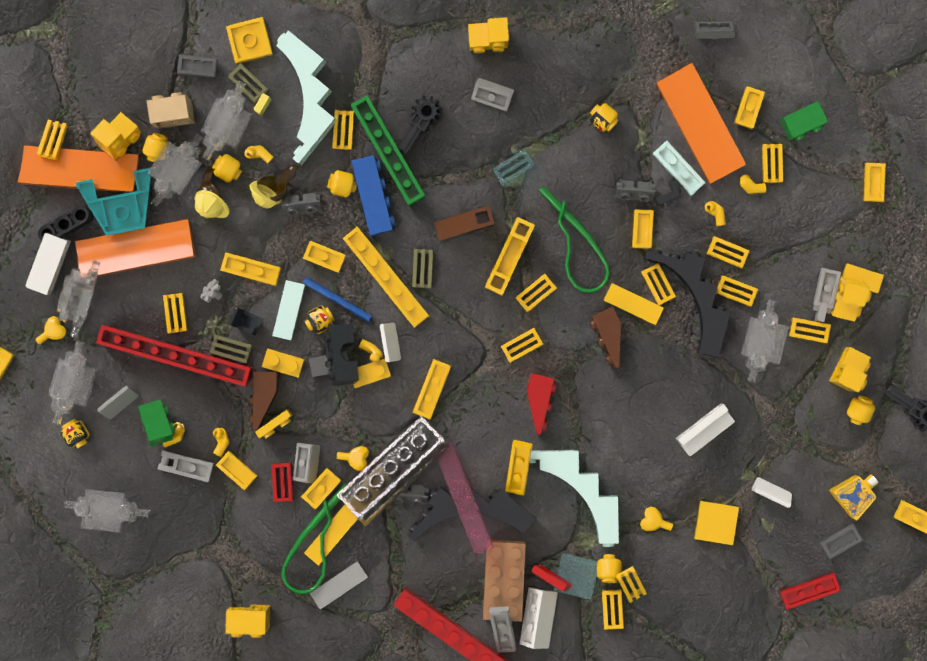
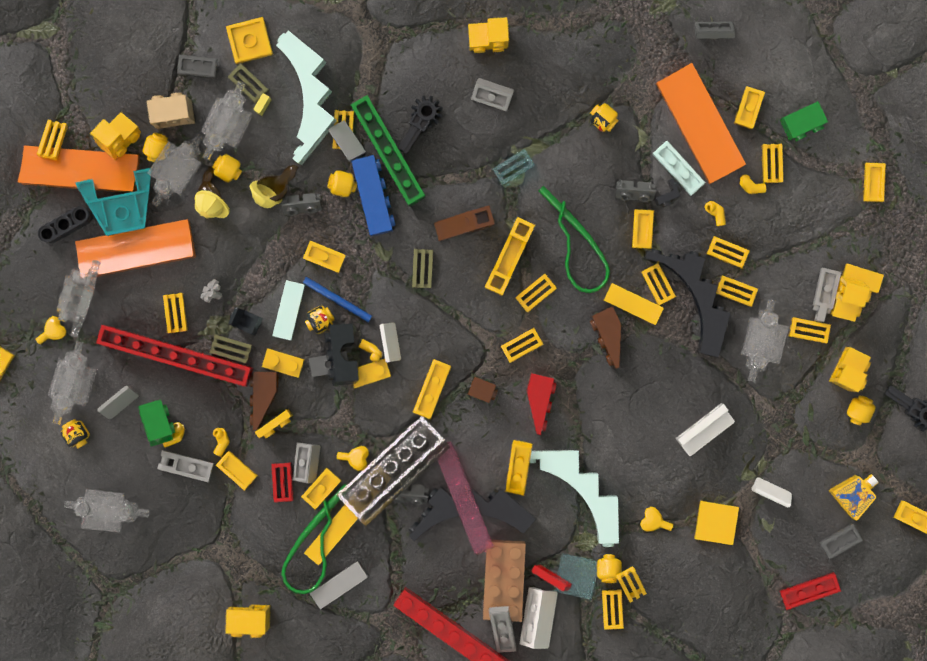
white panel [26,233,71,295] -> none
yellow tile [220,252,281,286] -> none
yellow arm [244,145,274,164] -> none
yellow tile [343,226,429,328] -> none
none -> light grey slope [328,120,366,163]
none -> reddish brown brick [468,376,498,403]

